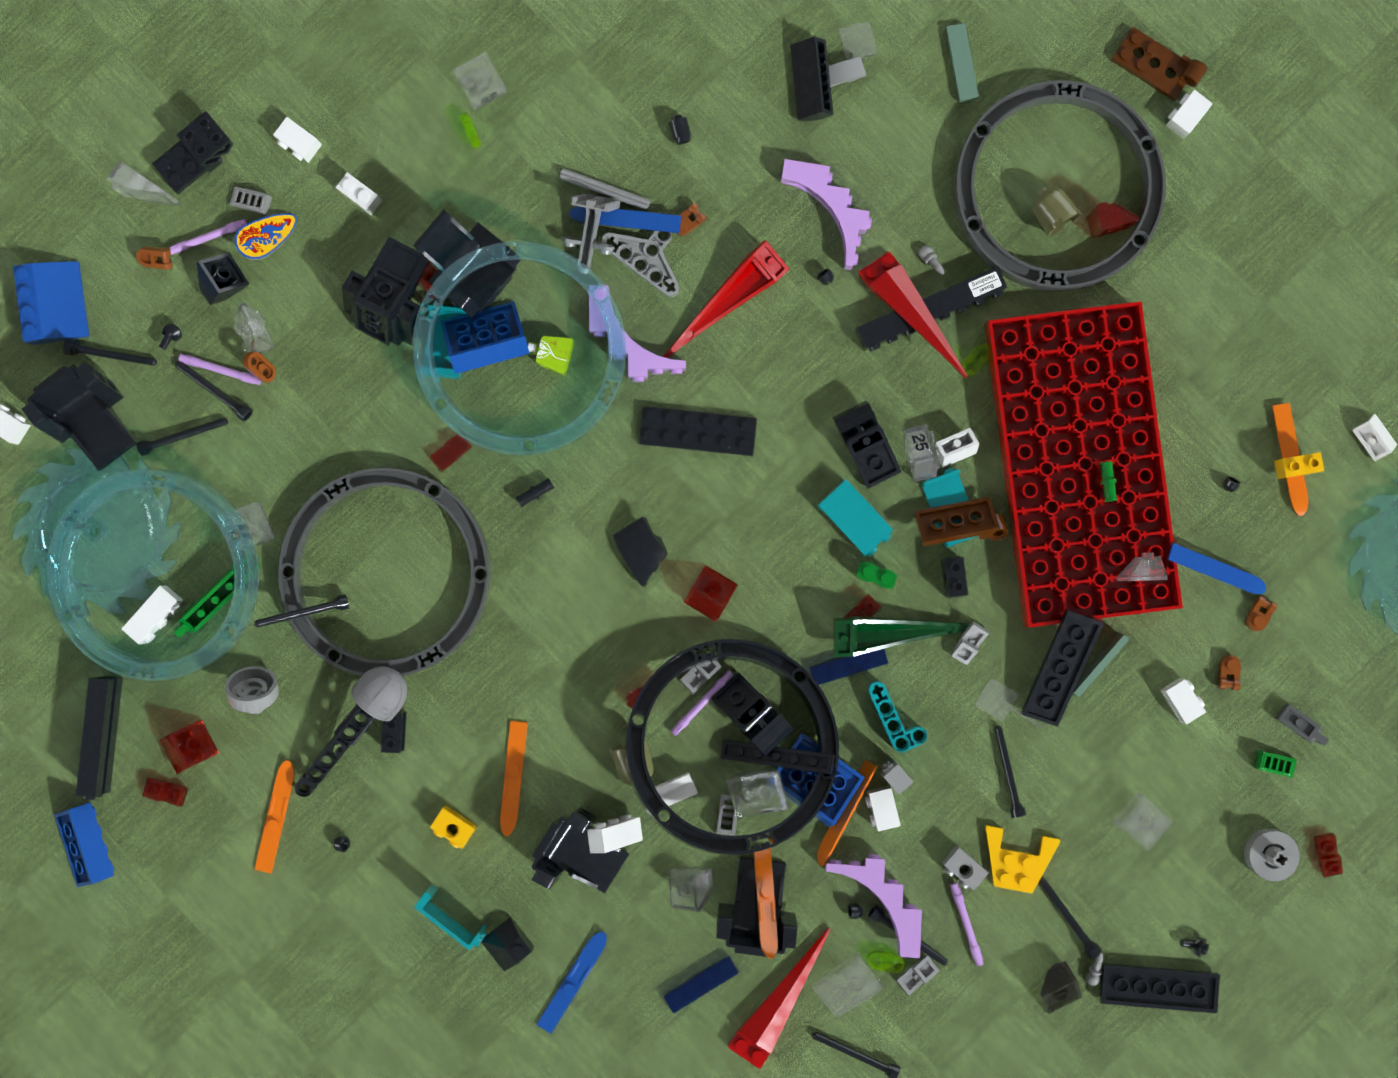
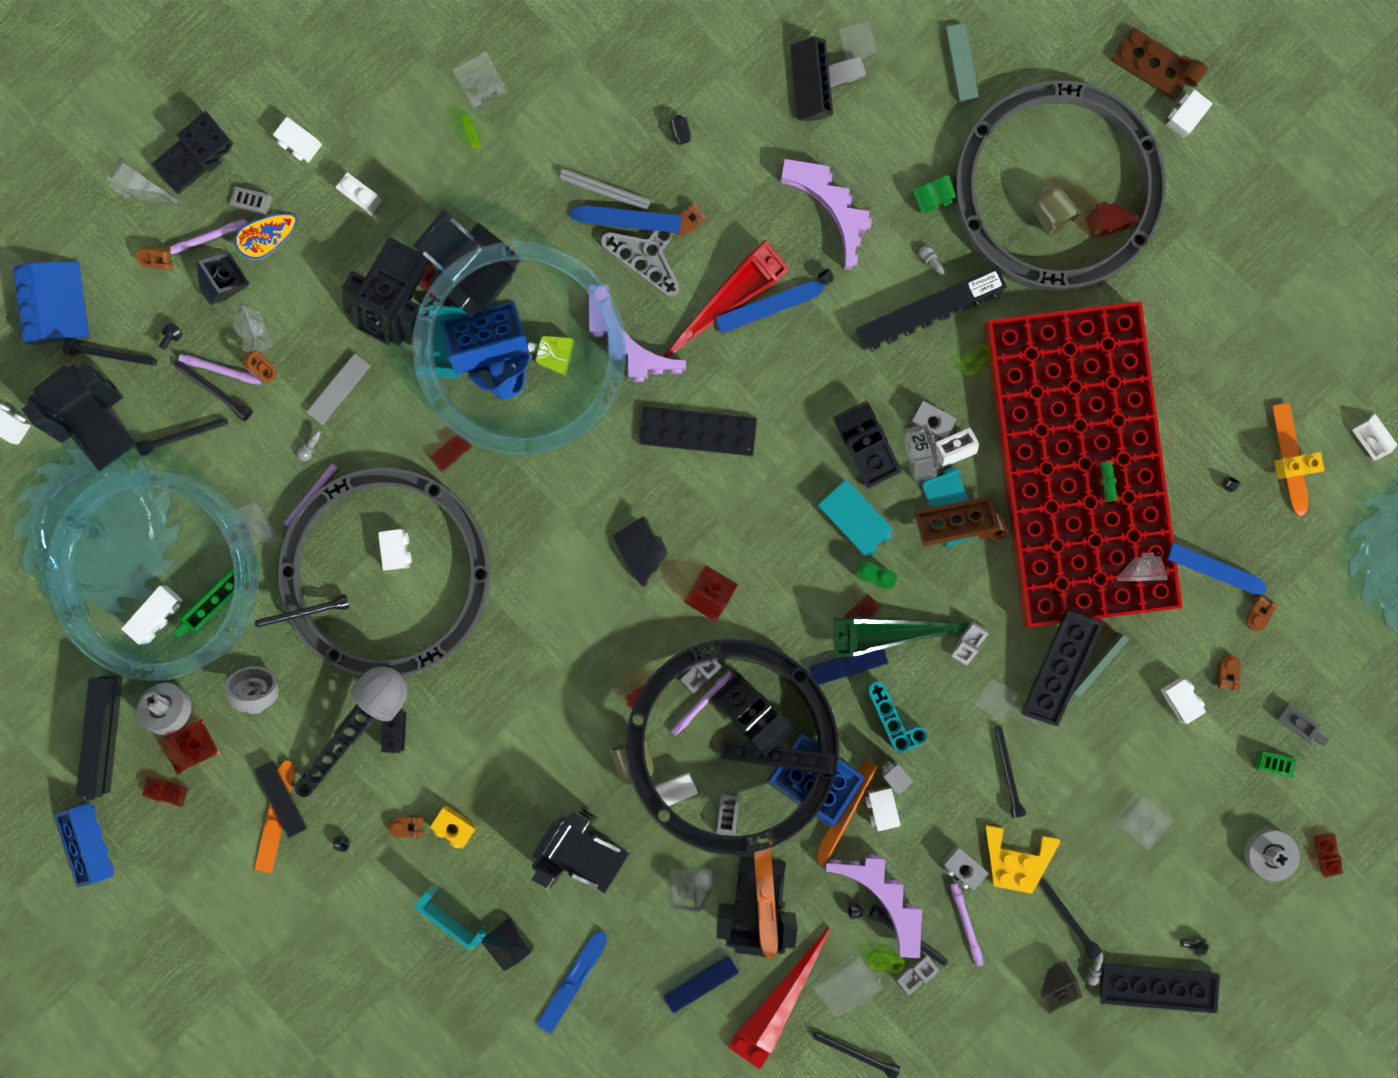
orange piece [500,721,528,836] -> none
black pin [516,478,554,508] -> none
light grey piece [562,193,620,273] -> none
white brick [587,814,643,853] -> none
clear slope [726,770,789,817] -> none
red plate [858,251,967,378] -> none
black brick [941,557,968,598] -> none
none -> light grey piece [137,682,191,735]
none -> black tile [254,760,308,838]
none -> lavender bar [284,464,338,527]
none -> light grey bar [297,430,321,462]
none -> light grey tile [307,353,371,425]
none -> white brick [378,529,412,571]
none -> dark orange plate [389,816,424,838]
none -> blue piece [469,354,532,399]
none -> blue piece [716,282,824,334]
none -> light grey brick [910,401,957,441]
none -> green brick [912,175,957,215]

